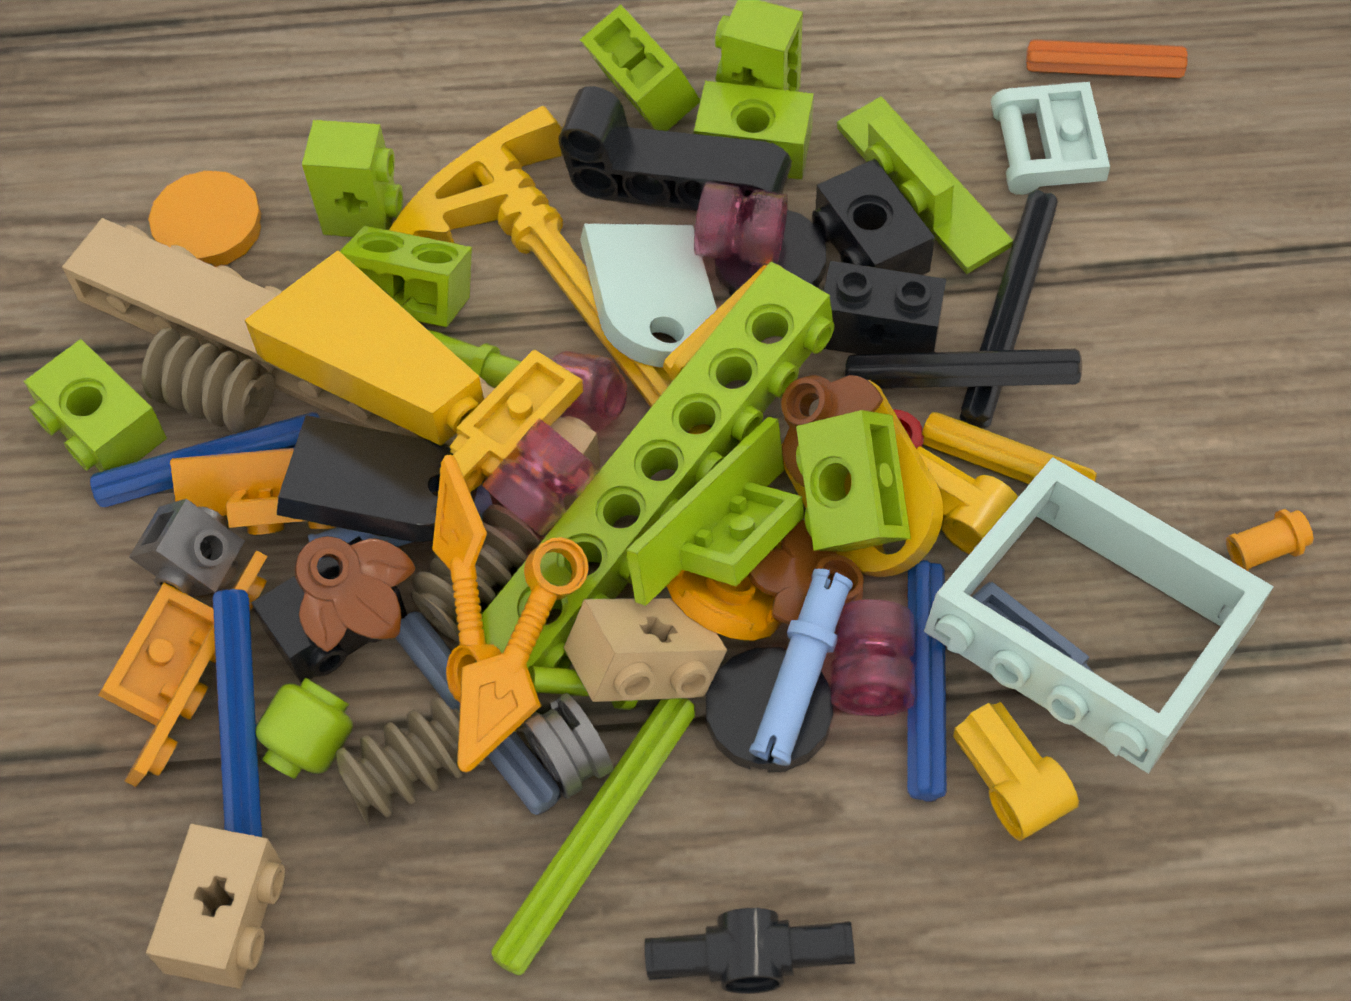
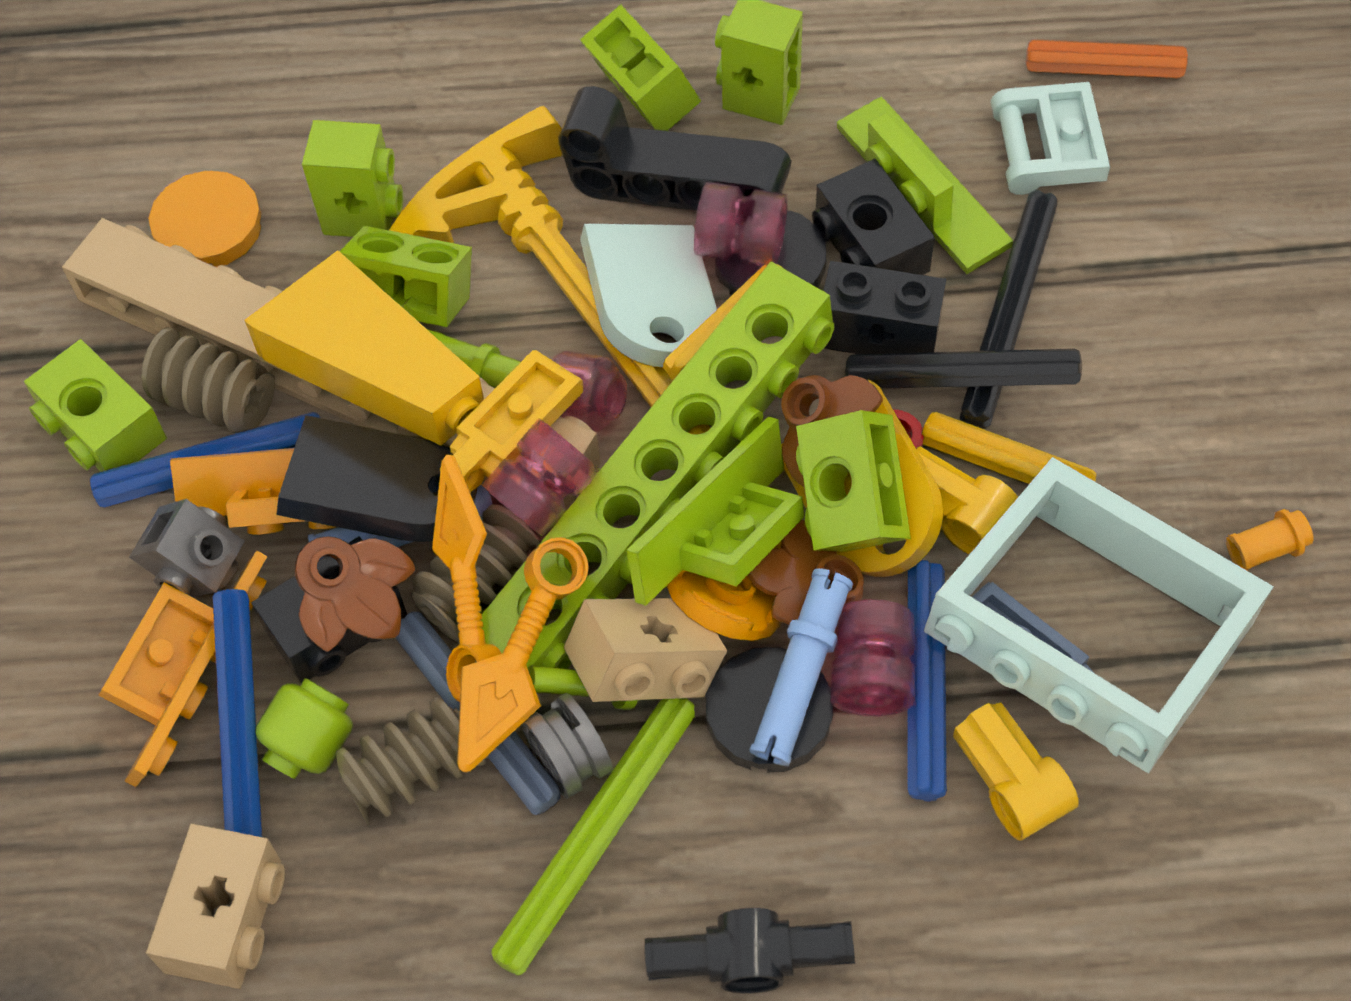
lime brick [694,80,814,180] -> none

